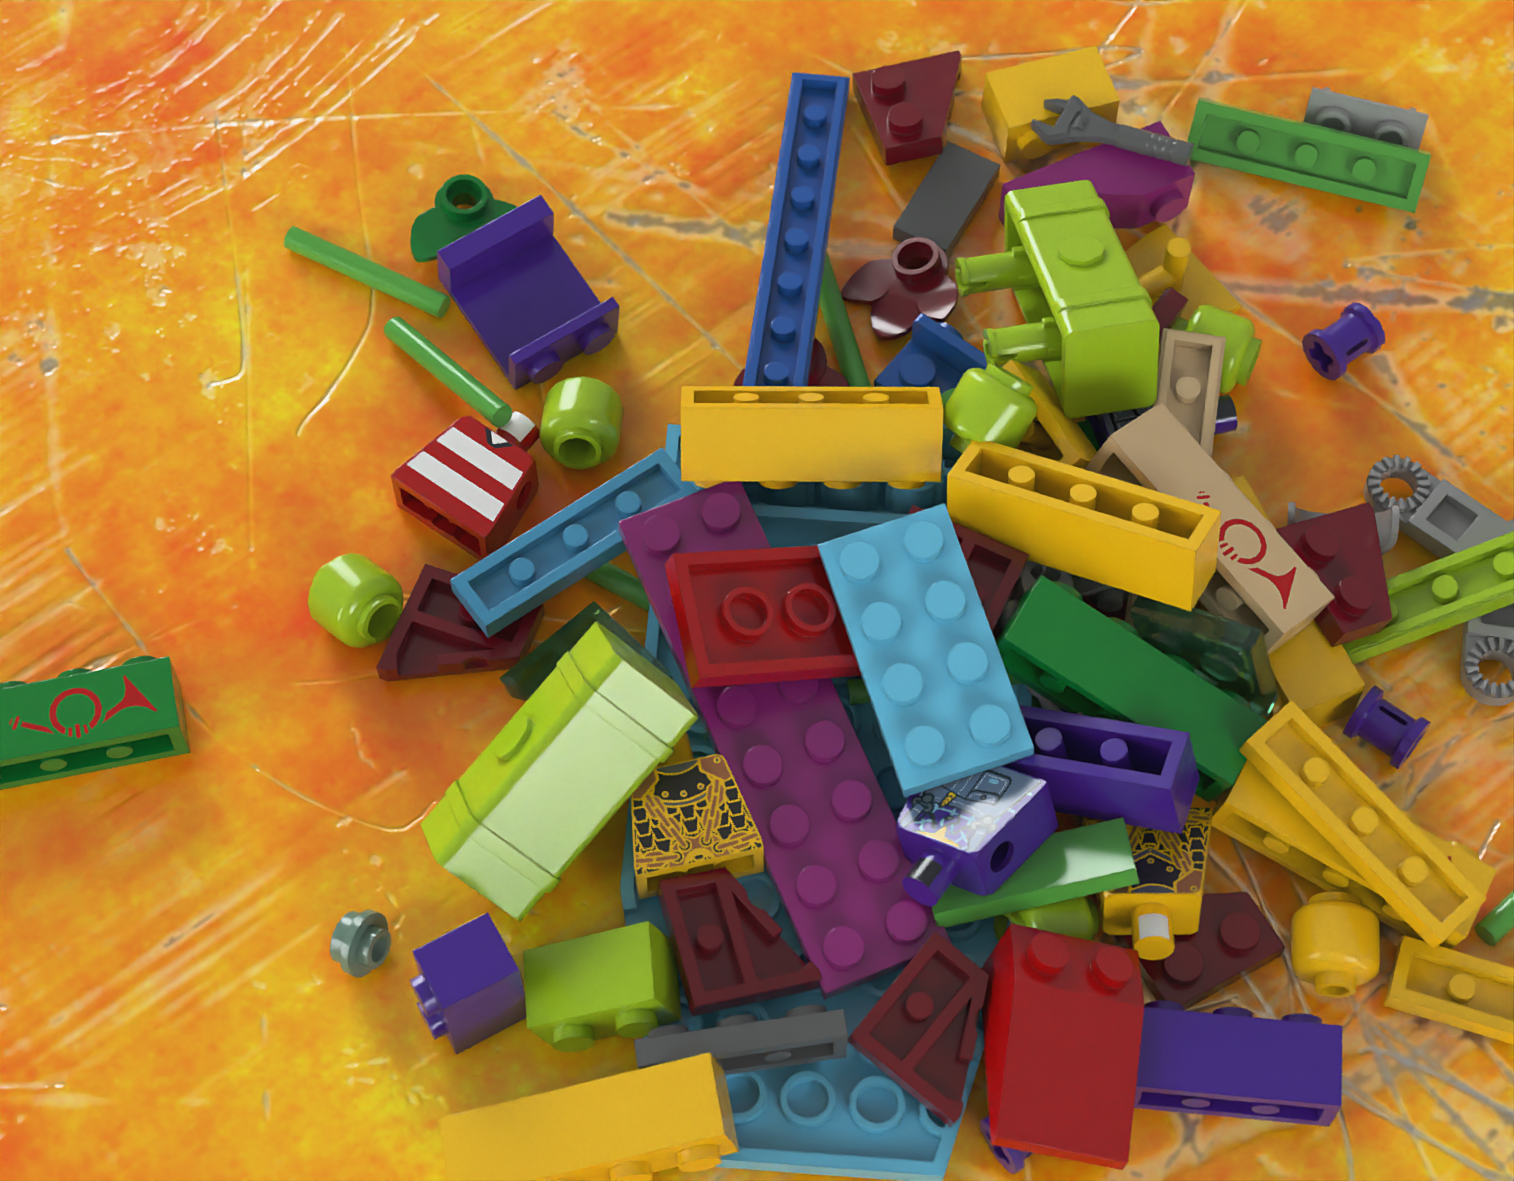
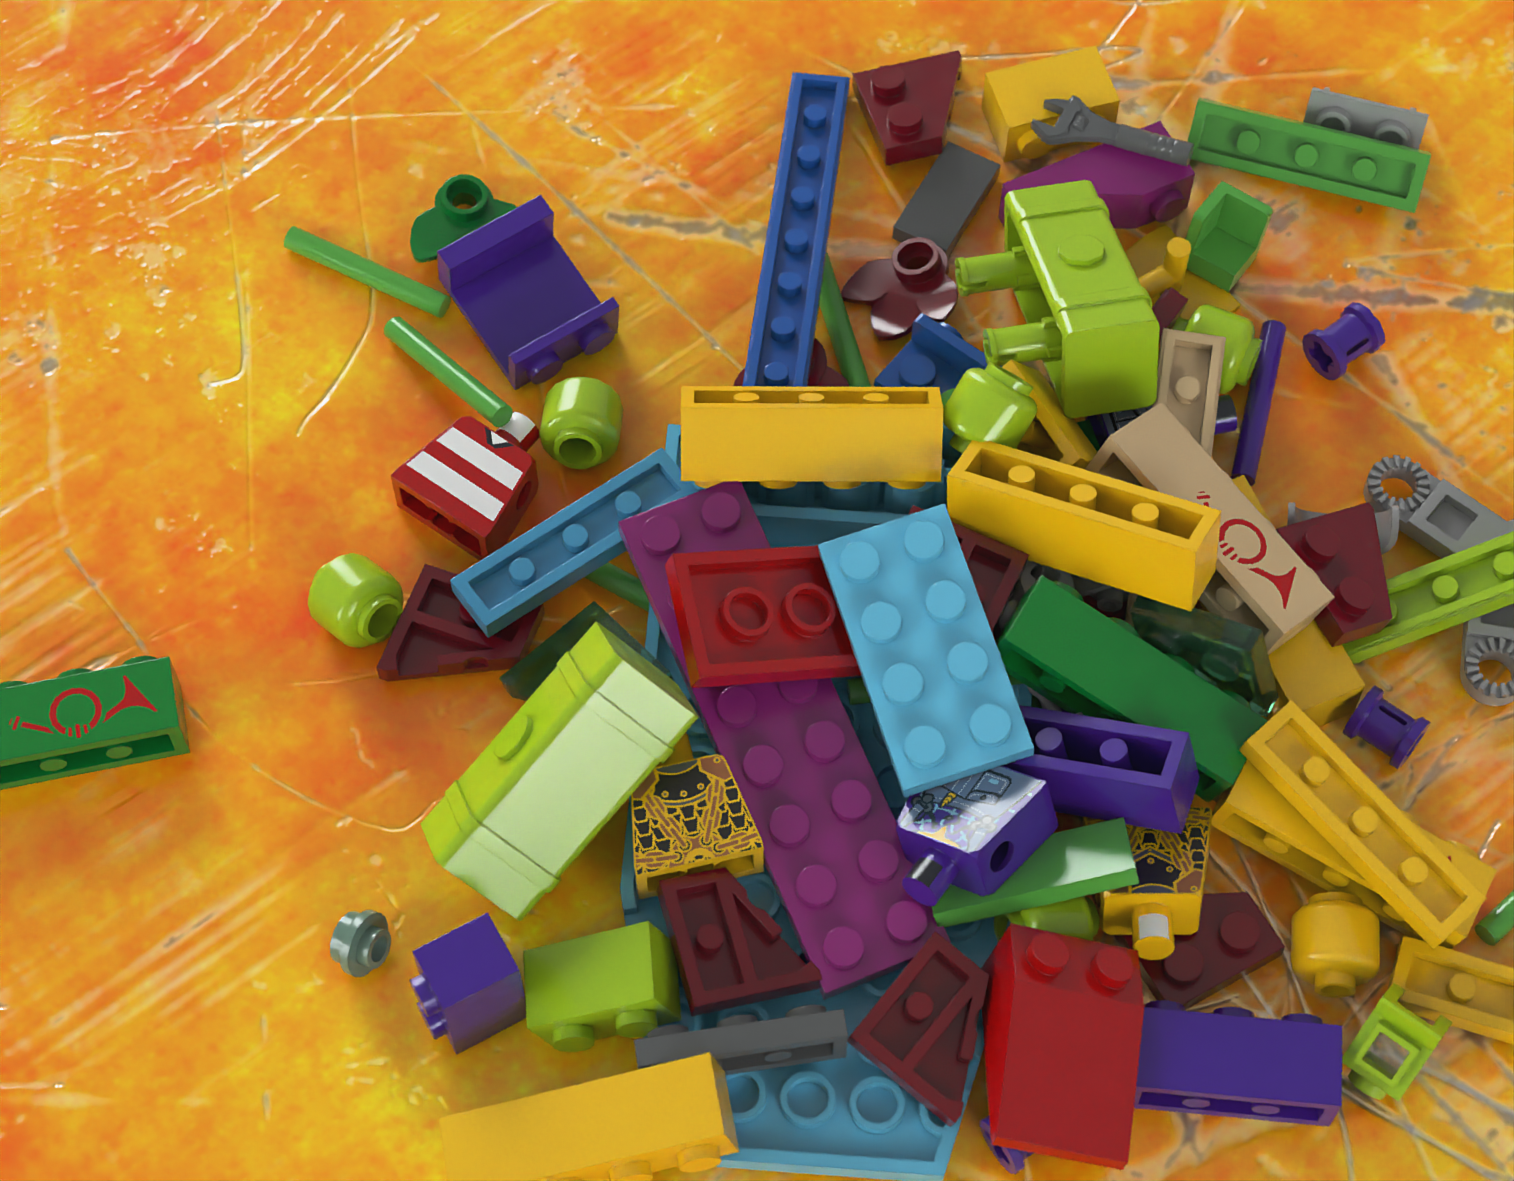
none -> bright green panel [1185,181,1273,292]
none -> dark purple bar [1231,320,1286,486]
none -> lime window [1342,983,1453,1102]

